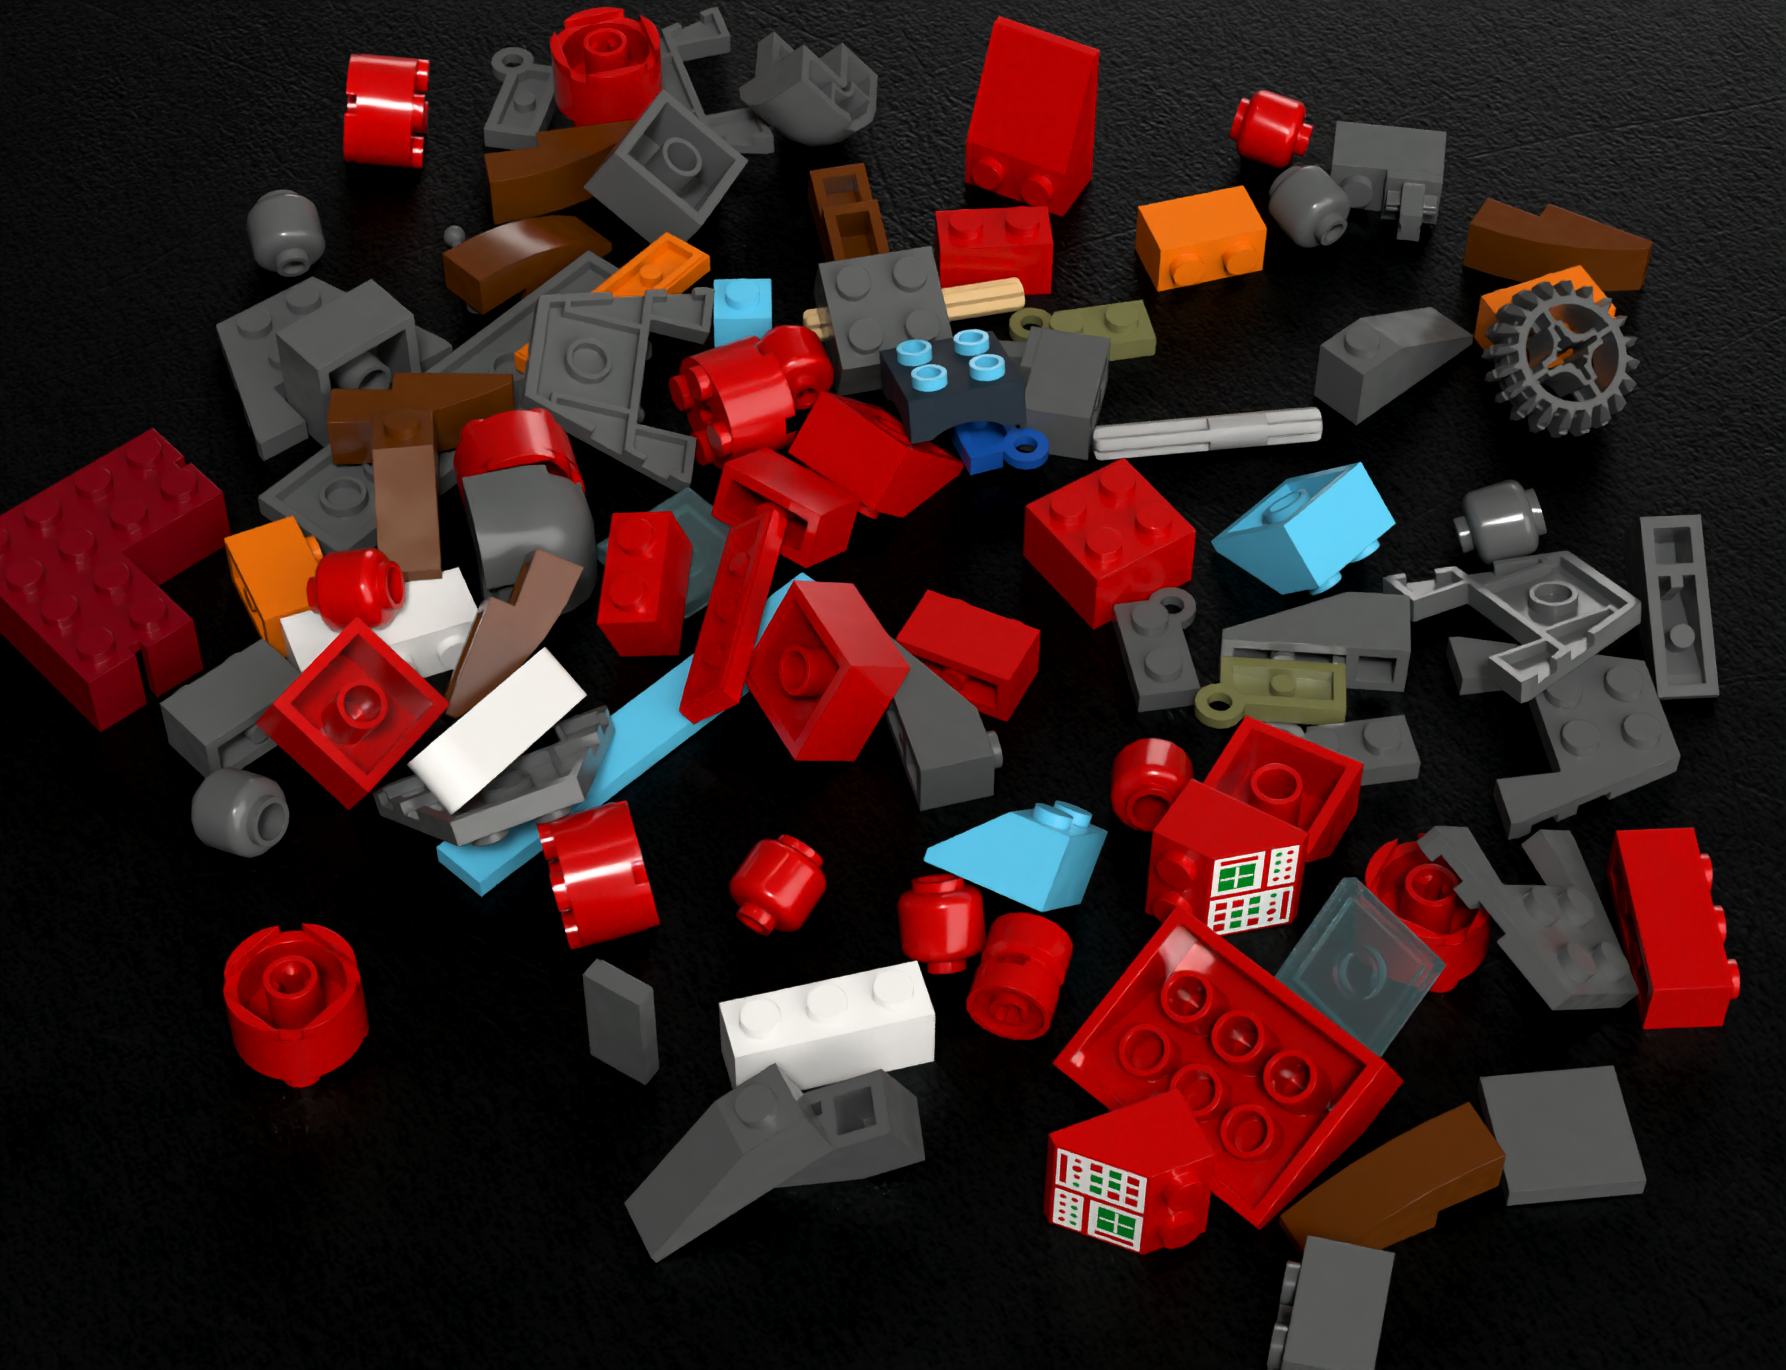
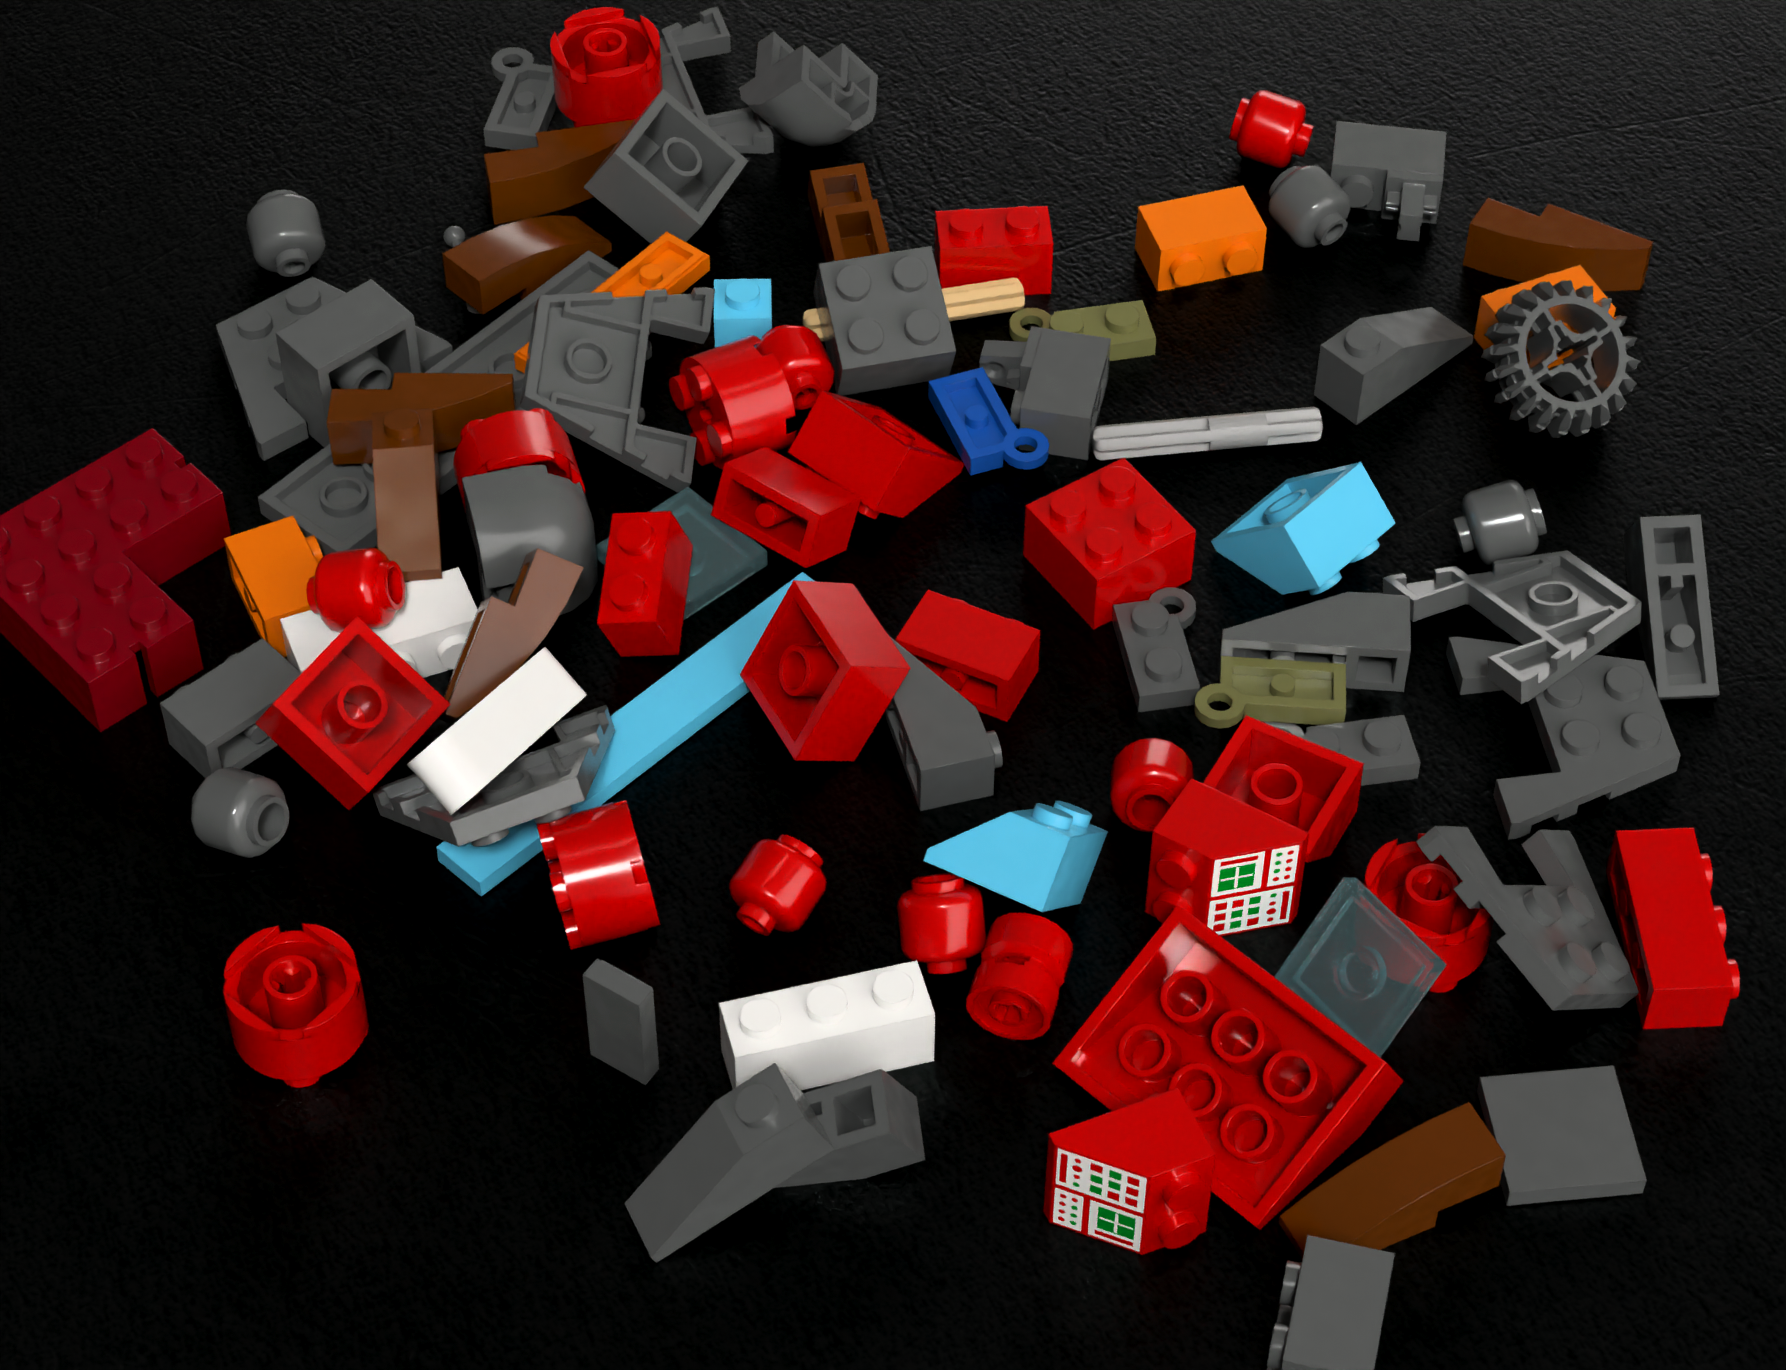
red brick [344,54,430,169] -> none
red tile [679,508,788,724] -> none
black brick [879,329,1027,444] -> none
red slope [965,16,1100,217] -> none

